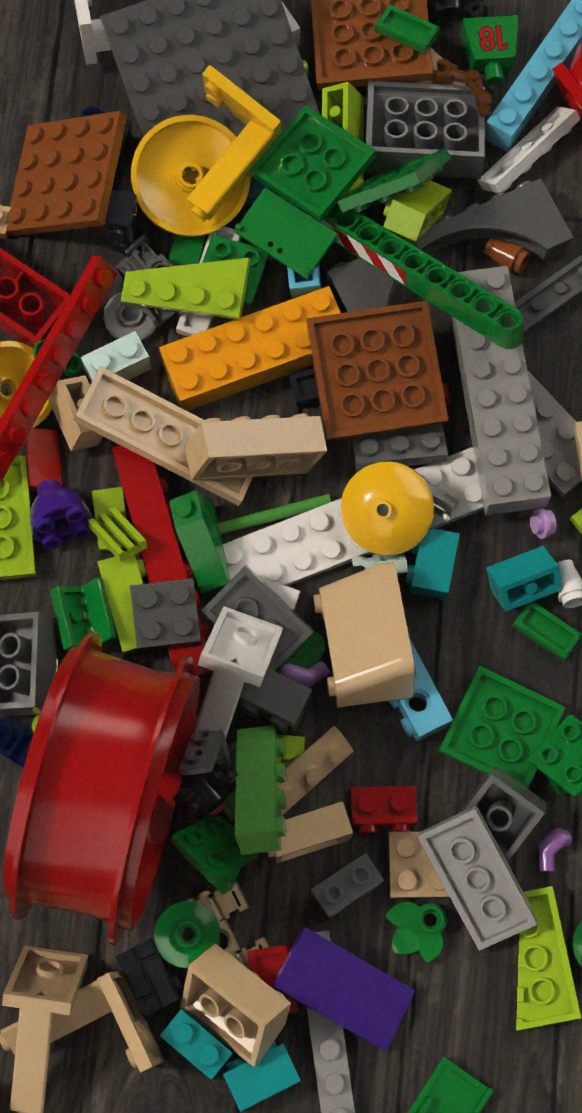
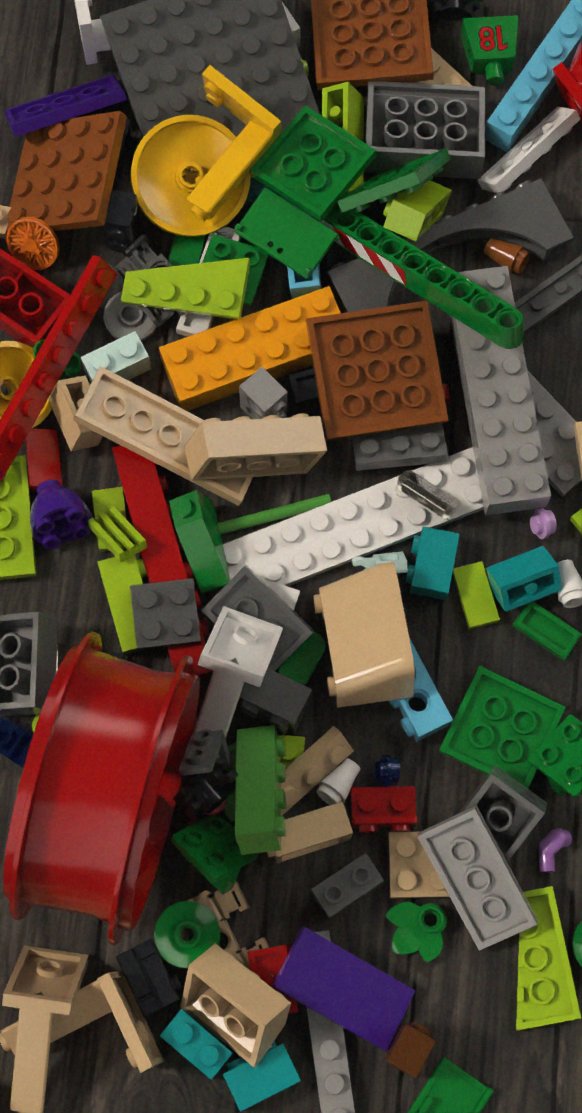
green bracket [50,578,116,650] -> none
medium lavender arm [281,661,330,688] -> none
yellow dish [341,461,434,555] -> none
green tile [375,4,440,55] -> none
reddish brown piece [432,59,492,117] -> none
none -> dark purple tile [4,75,127,137]
none -> orange wheel [6,217,60,270]
none -> light grey brick [239,367,287,419]
none -> white cone [317,758,361,805]
none -> clear blue plate [375,754,400,787]
none -> reddish brown brick [383,1021,436,1078]
none -> lime tile [452,561,500,630]

